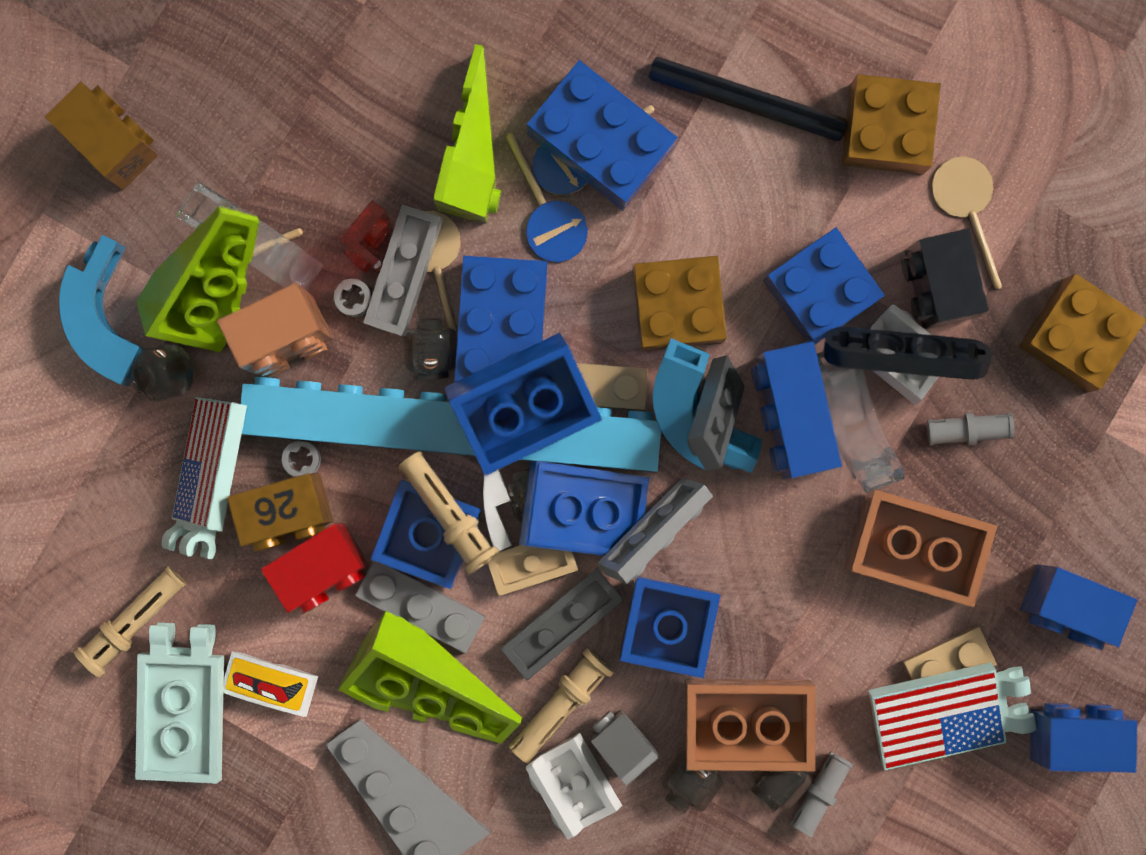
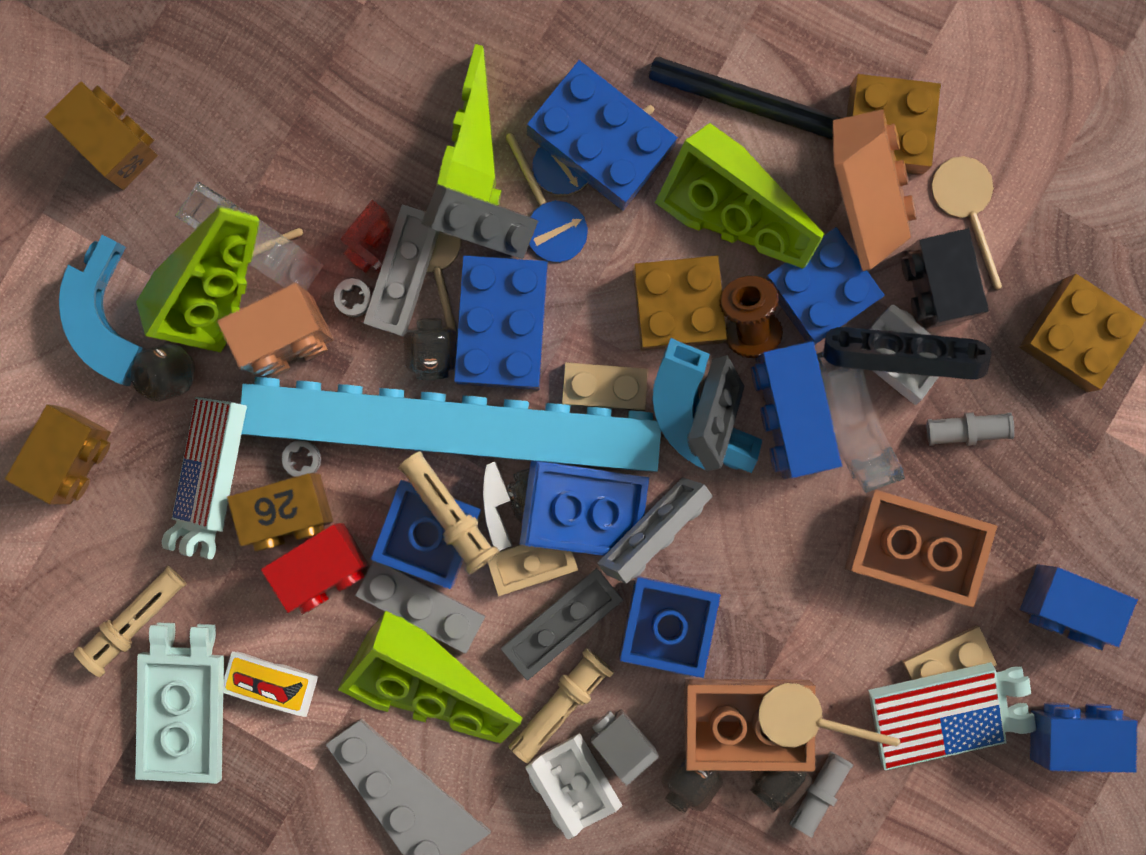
blue brick [444,333,602,476] -> none
none -> pearl gold brick [5,404,111,504]
none -> dark grey plate [422,183,538,259]
none -> lime wedge [655,123,825,269]
none -> reddish brown hose [719,275,783,358]
none -> tan piece [758,683,900,747]
none -> nougat slope [833,109,917,271]

